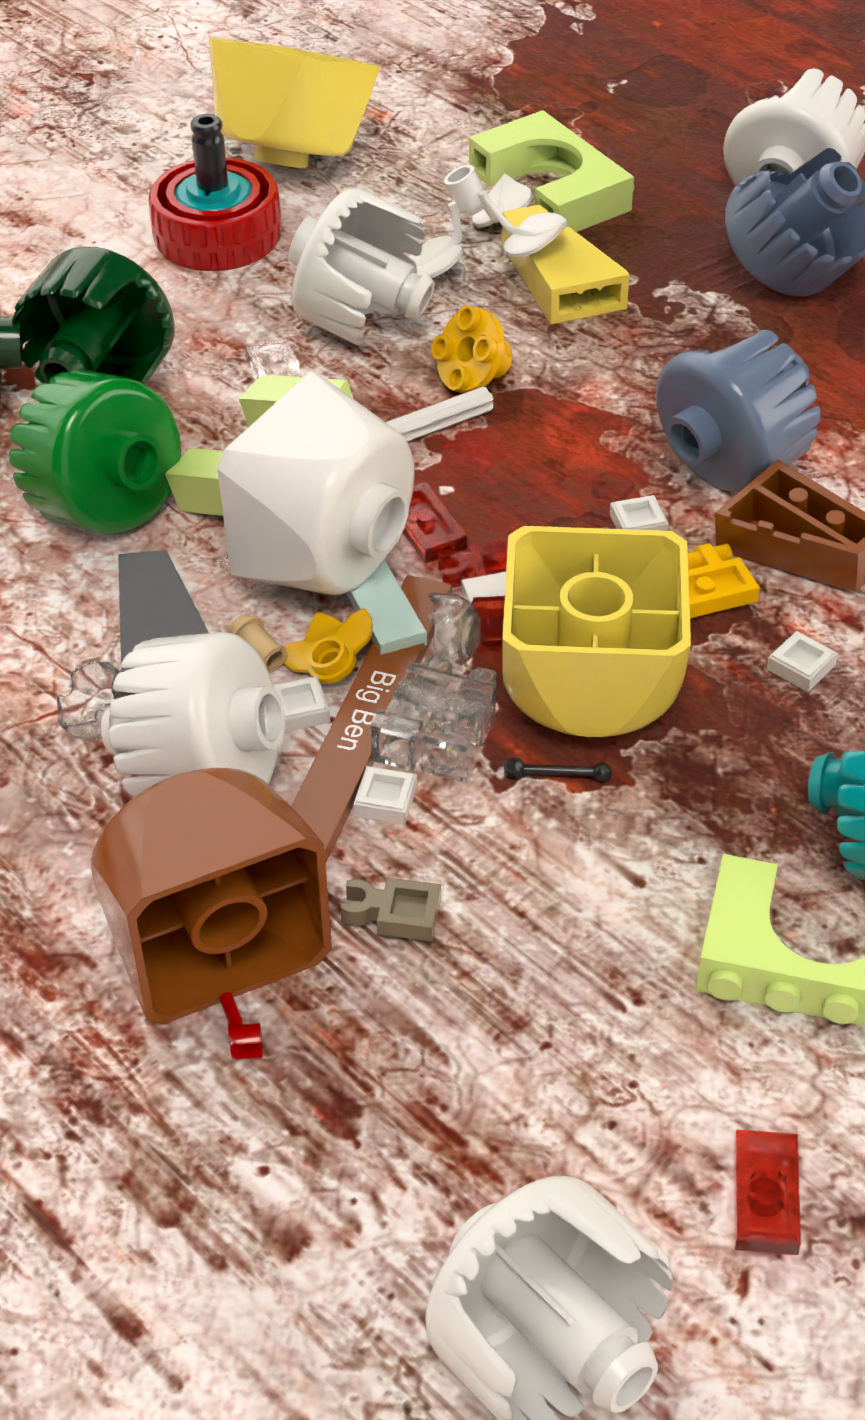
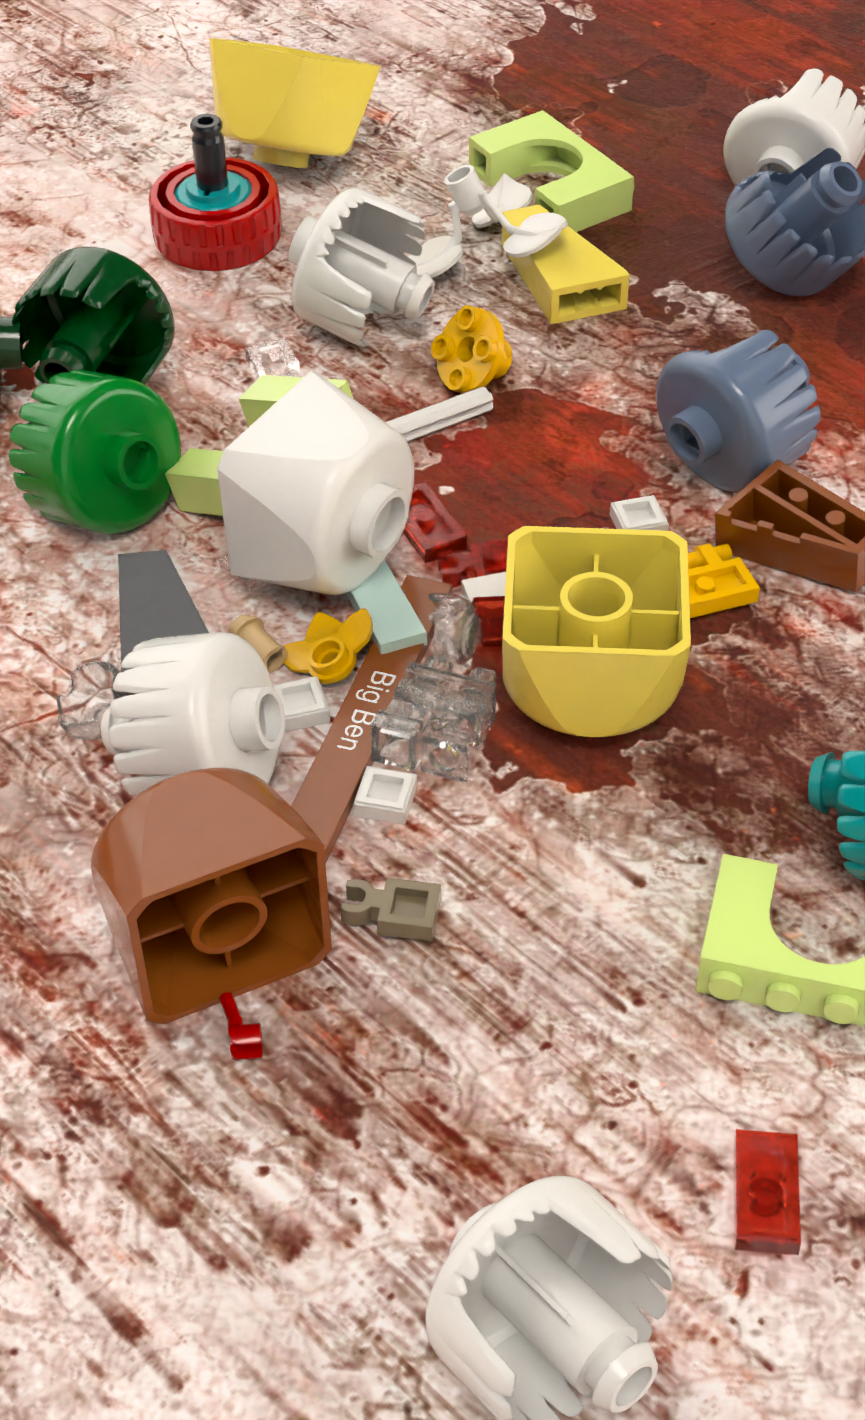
black hinge [504,758,612,783] -> none
white tile [767,631,838,692] -> none

